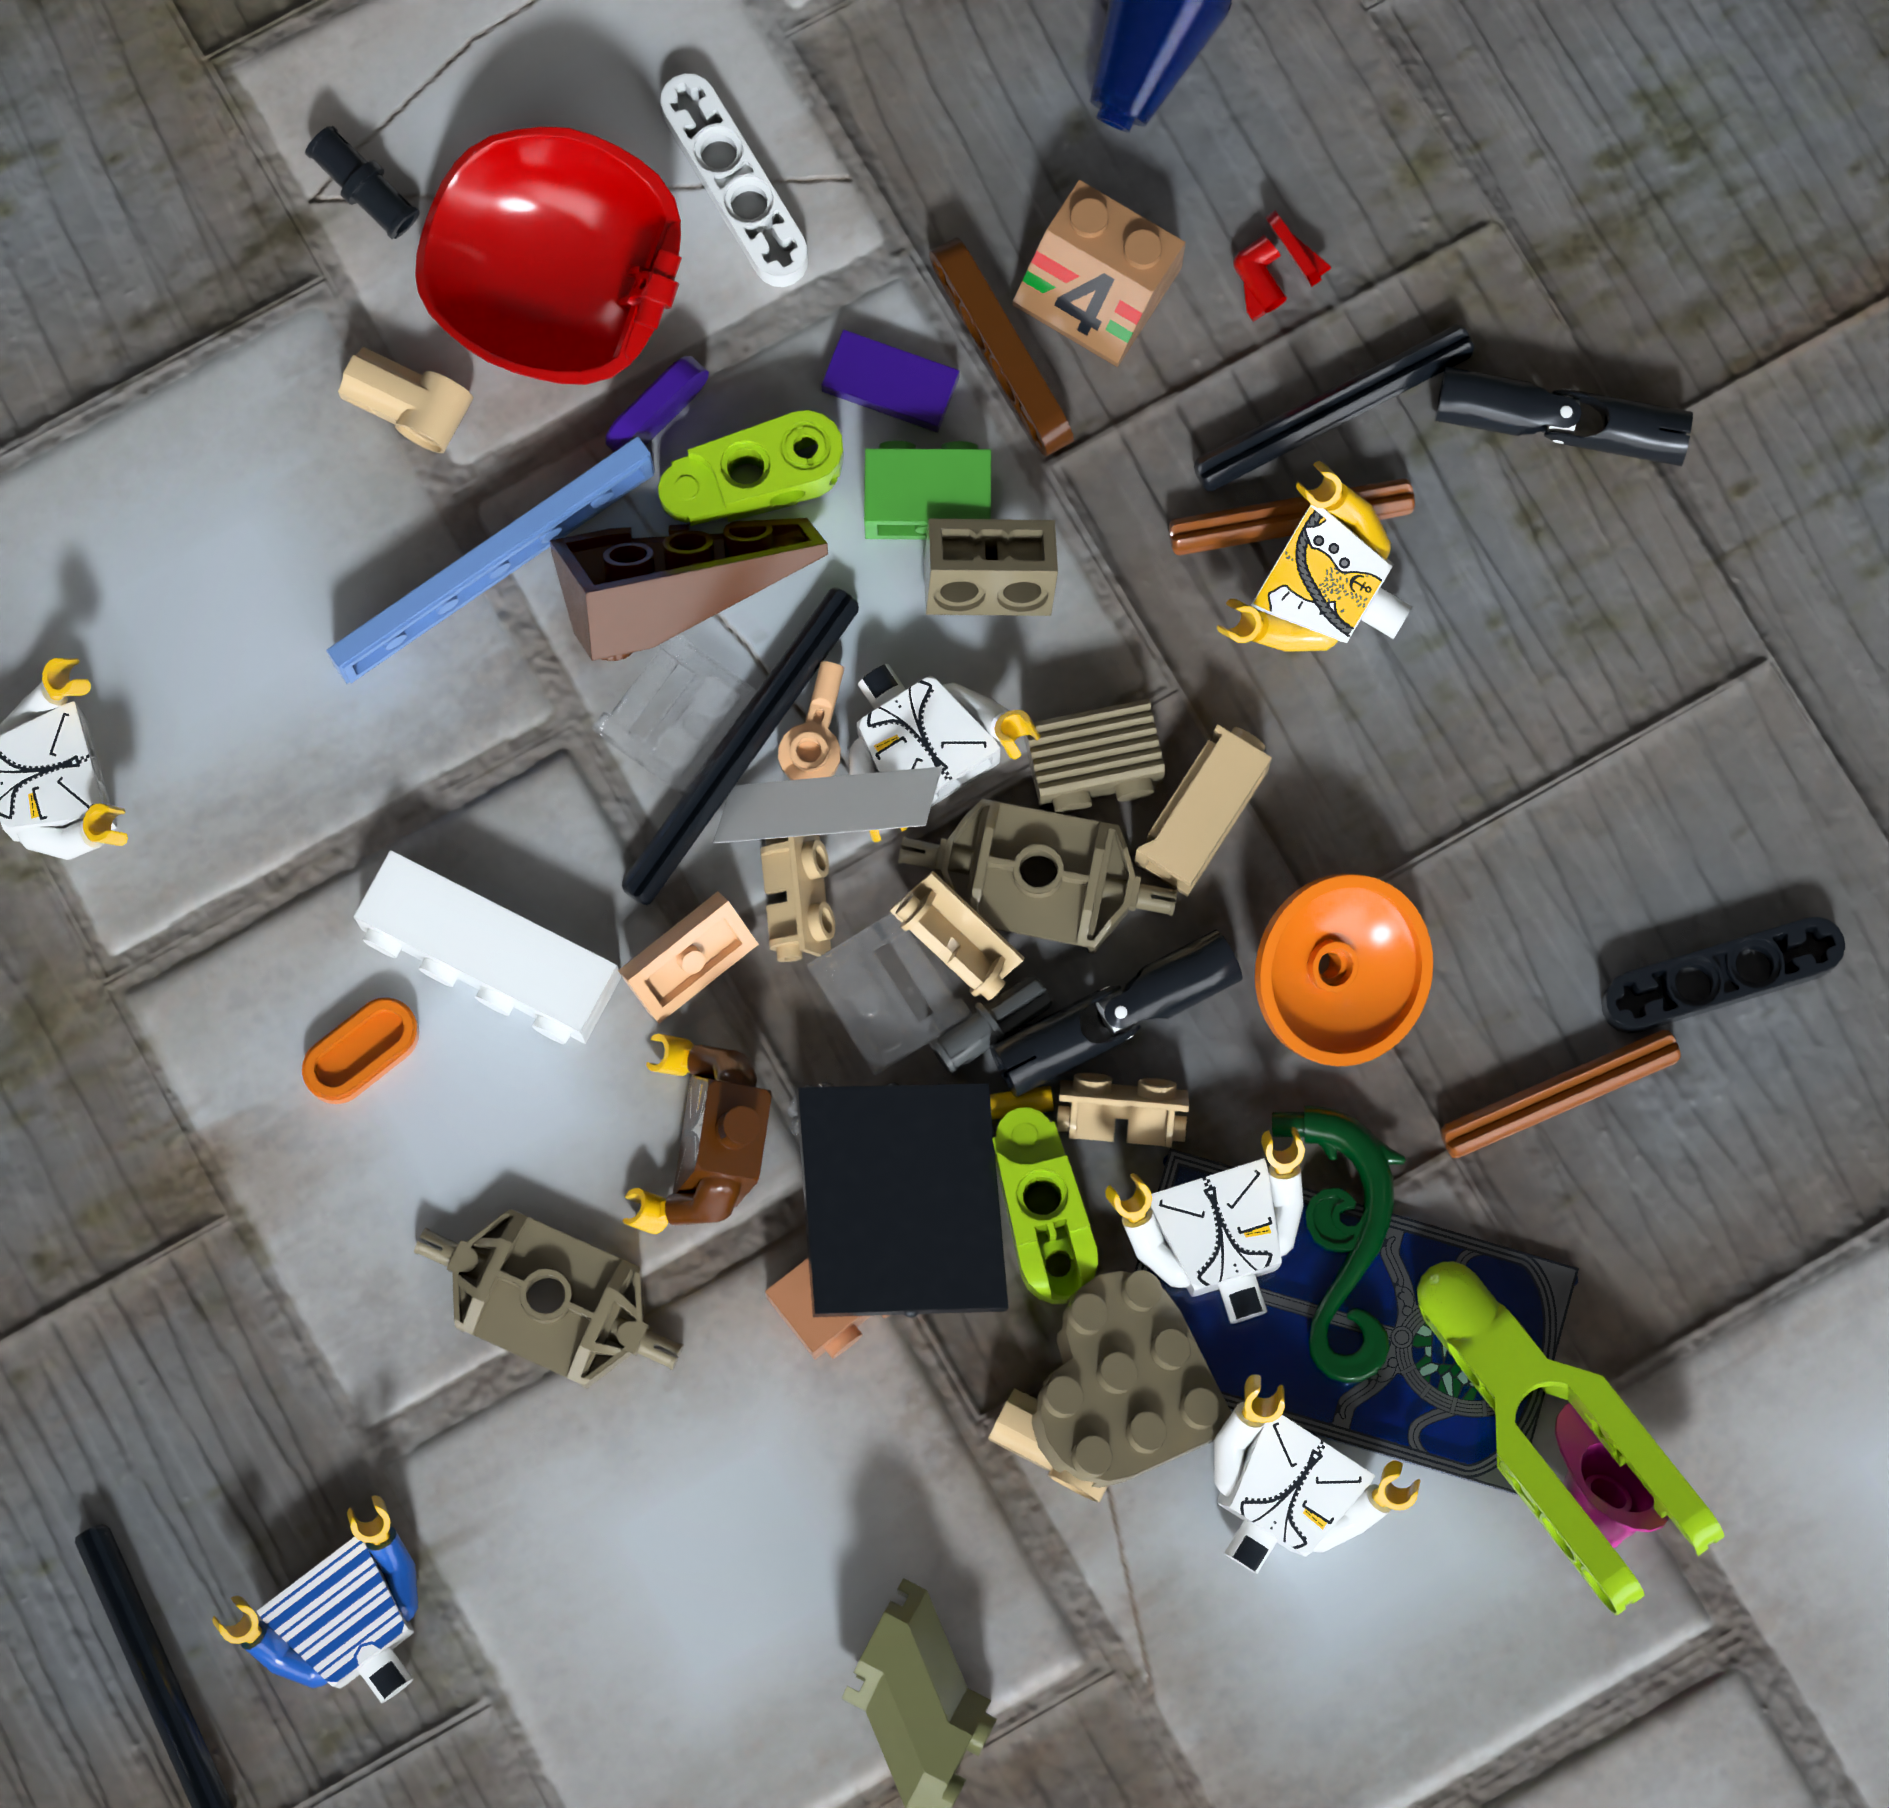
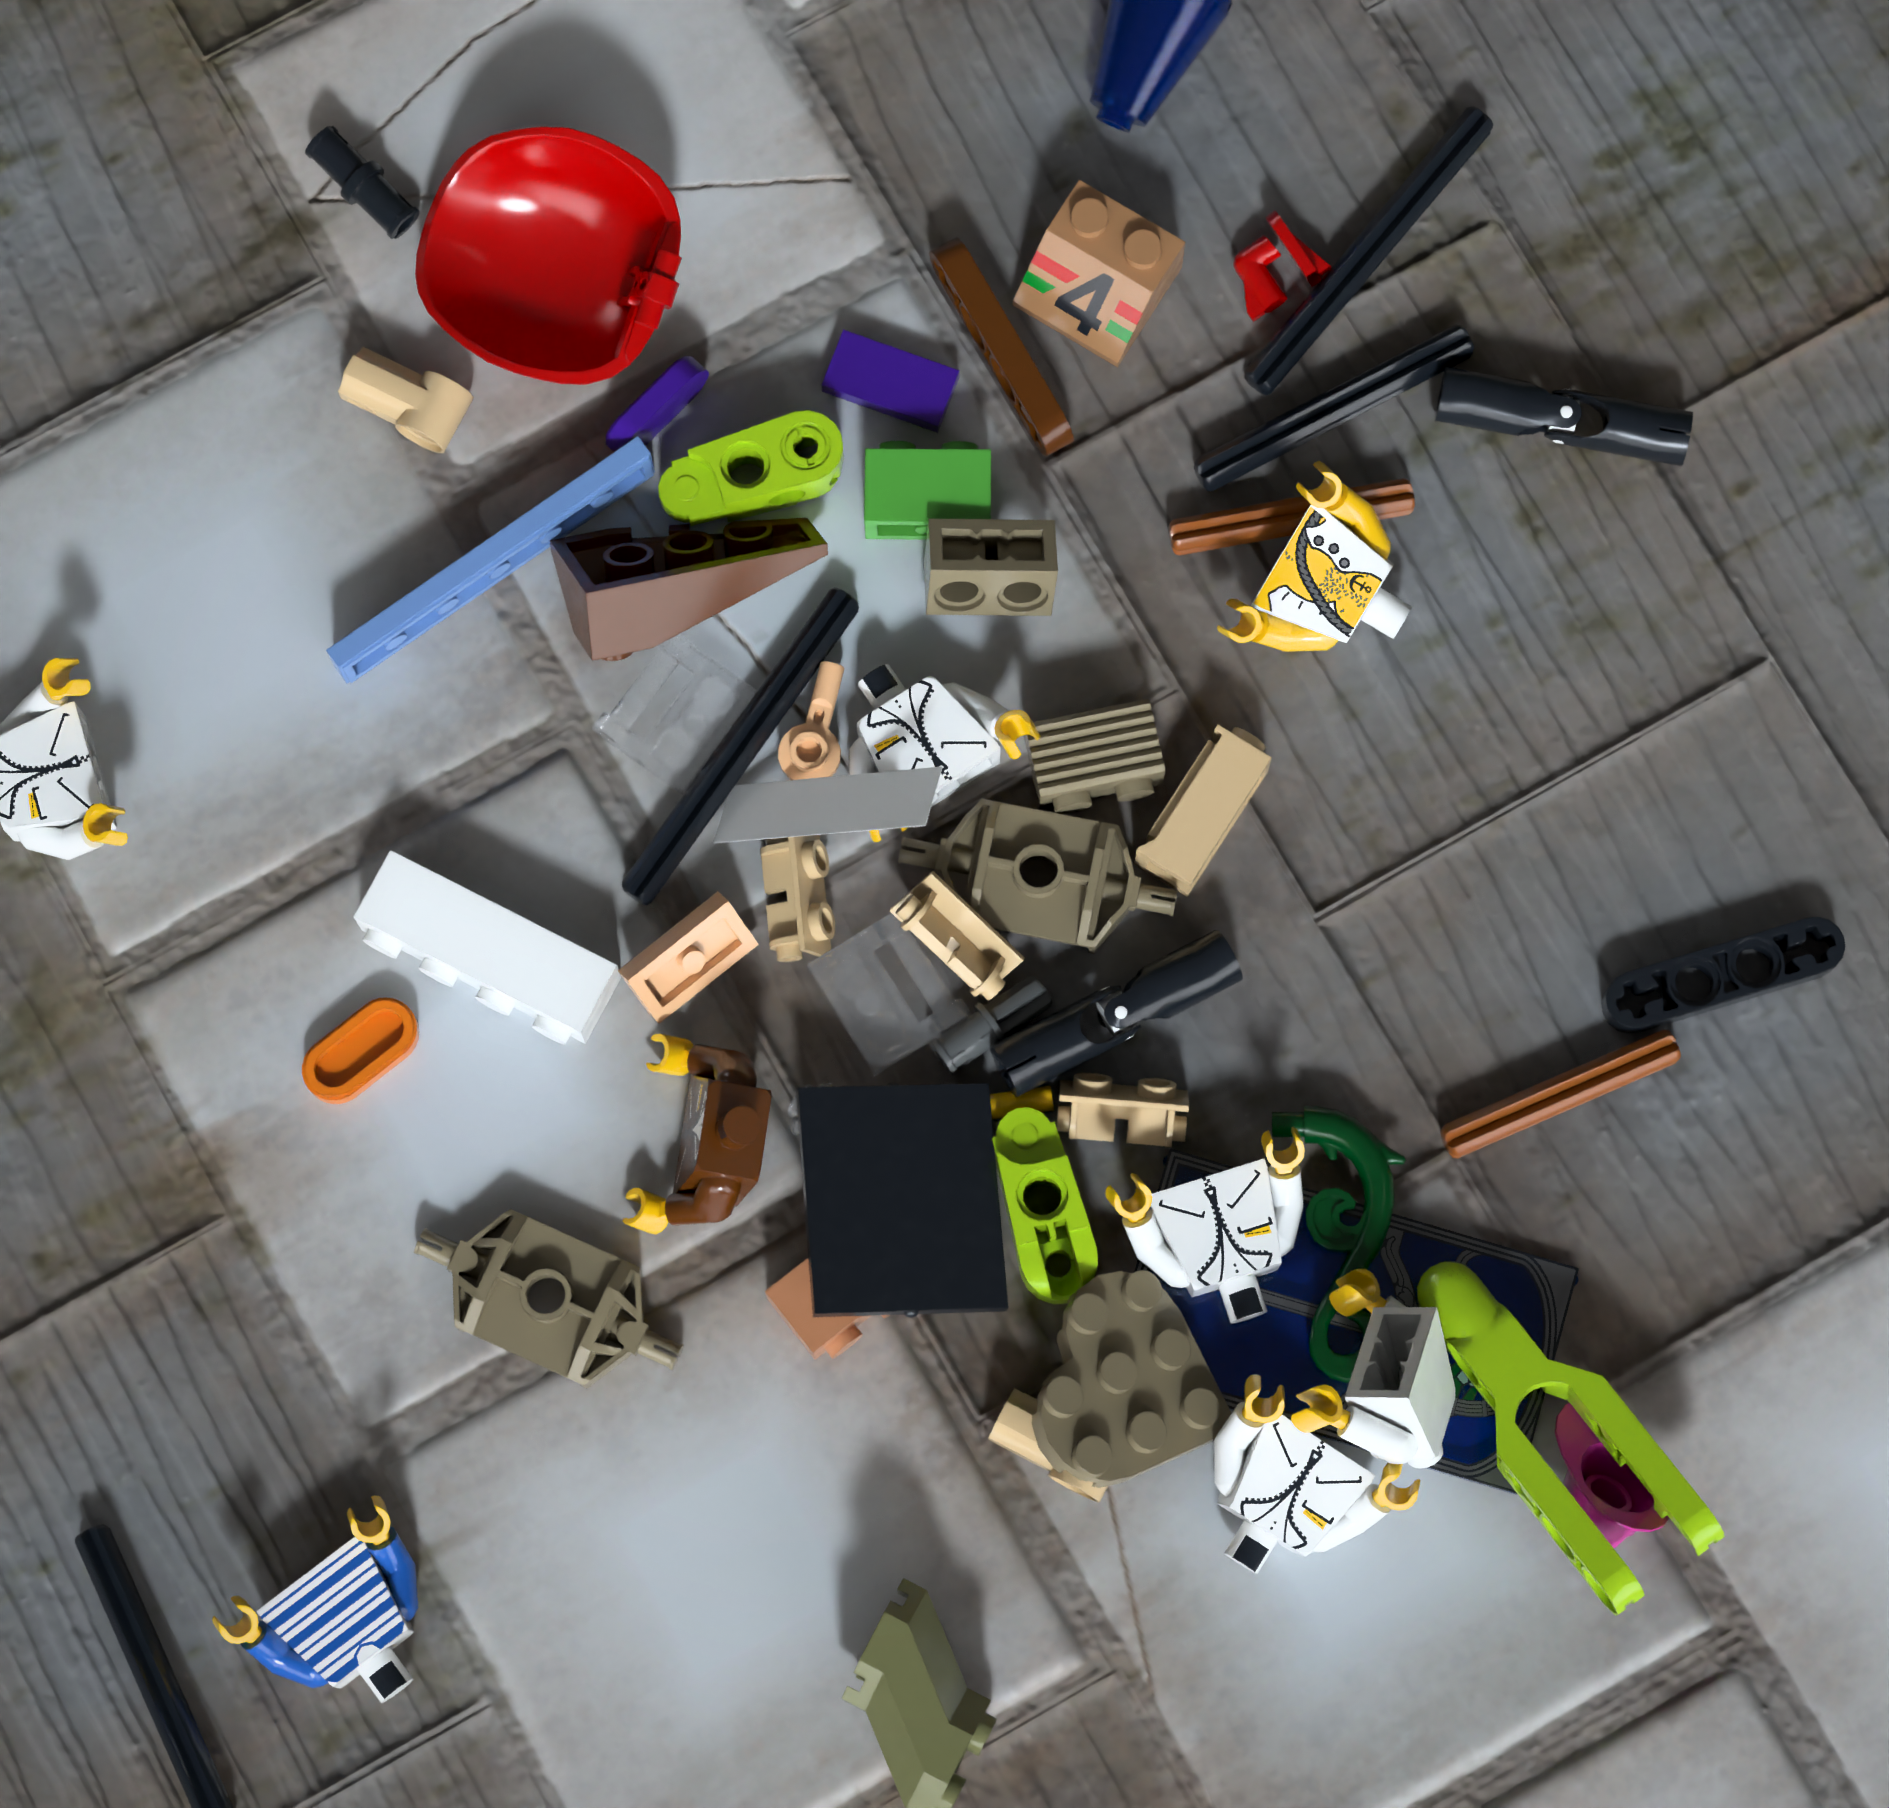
white beam [660,73,808,287] -> none
orange dish [1255,873,1433,1066] -> none
none -> black axle [1244,106,1493,396]
none -> white torso [1291,1269,1455,1468]

